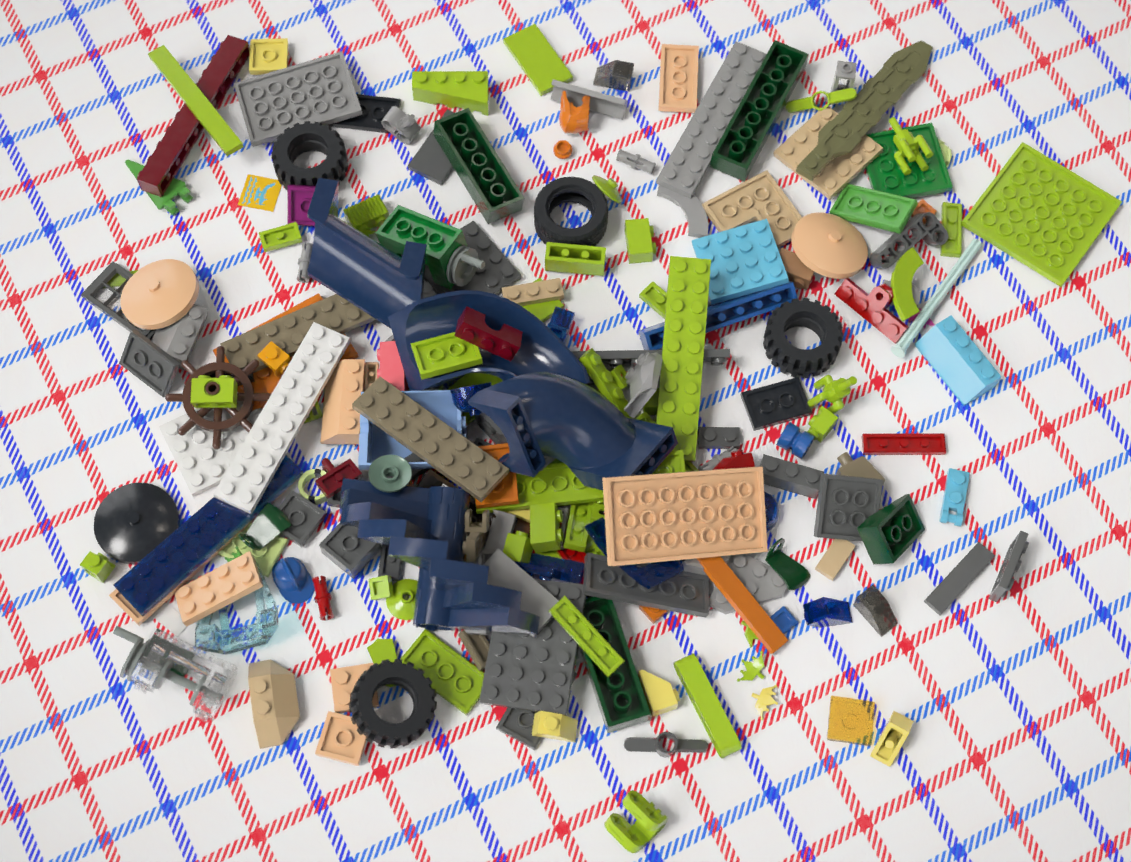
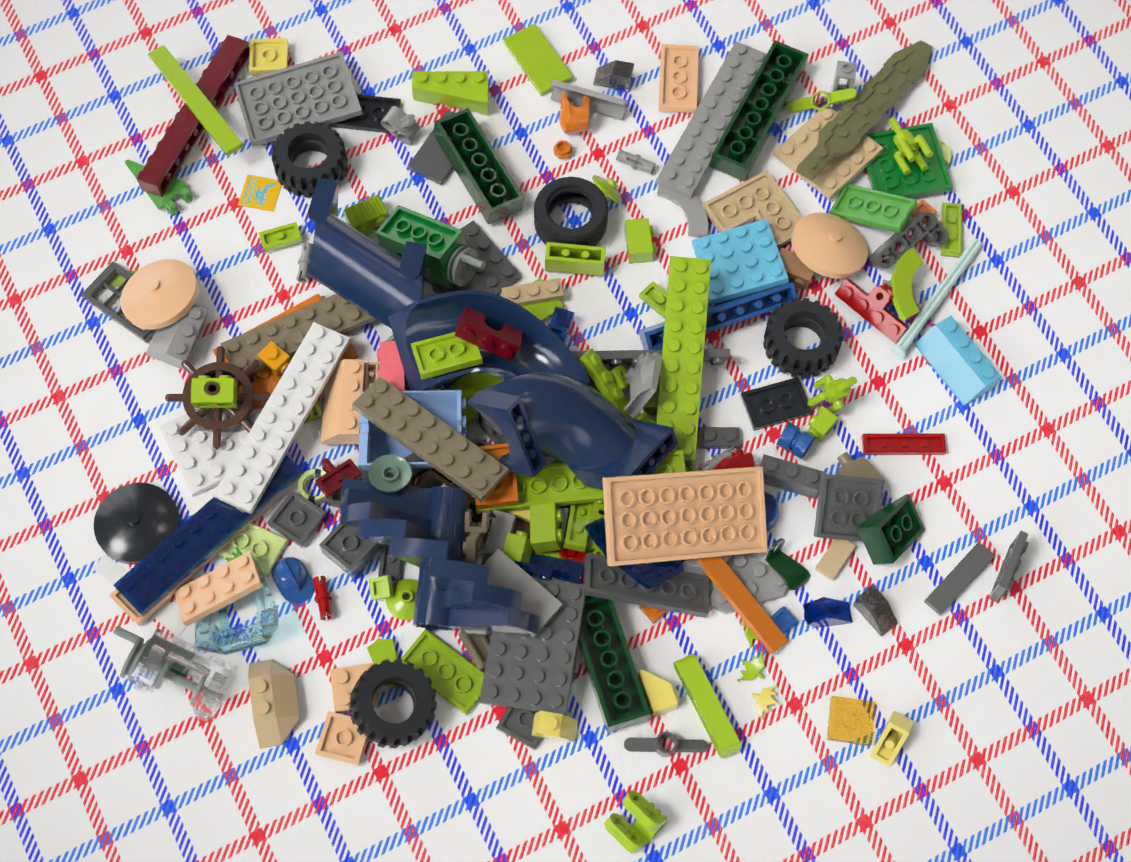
lime brick [80,551,116,583] -> none
dark grey tile [119,329,180,398] -> none
dark green piece [238,503,291,551] -> none
magenta tile [288,185,316,226] -> none
clear blue cylinder [450,382,492,416] -> none
lime tile [548,596,624,677] -> none
medium azure plate [939,468,970,527] -> none
lime plate [961,142,1122,287] -> none

